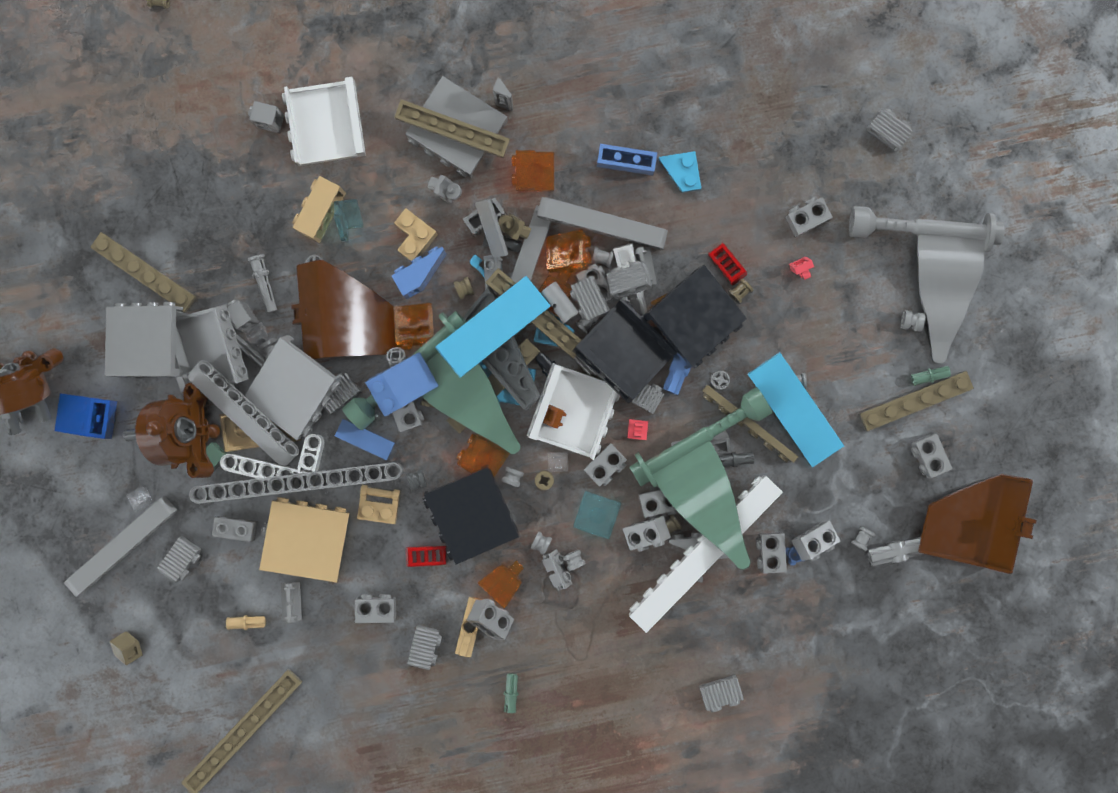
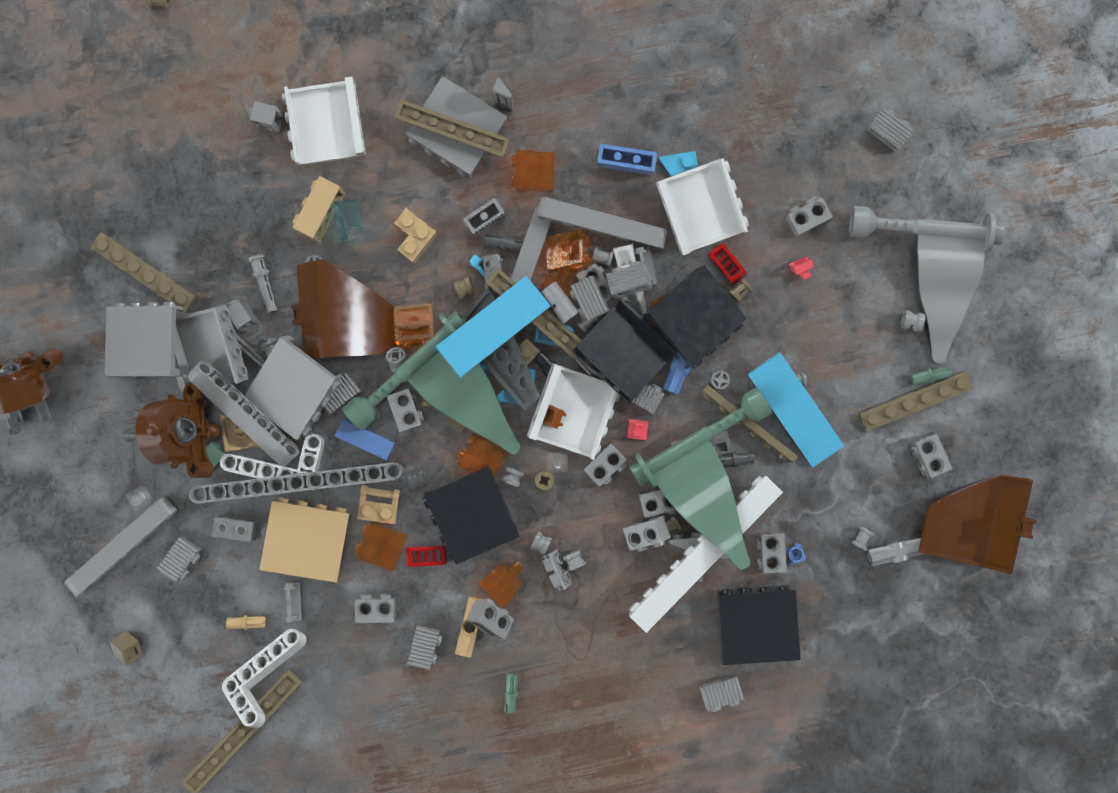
blue slope [54,393,118,439] -> none
medium blue slope [365,352,439,417] -> none
medium blue slope [392,246,447,299] -> none
light grey hips [428,175,462,203] -> none
light grey slope [475,198,508,257] -> none
dark tan hips [498,213,531,240] -> none
clear light blue slope [573,491,621,539] -> none
light grey brick [791,521,840,562] -> none
none -> white beam [222,629,306,728]
none -> clear orange plate [355,521,408,571]
none -> white panel [656,158,749,255]
none -> black panel [716,585,801,665]

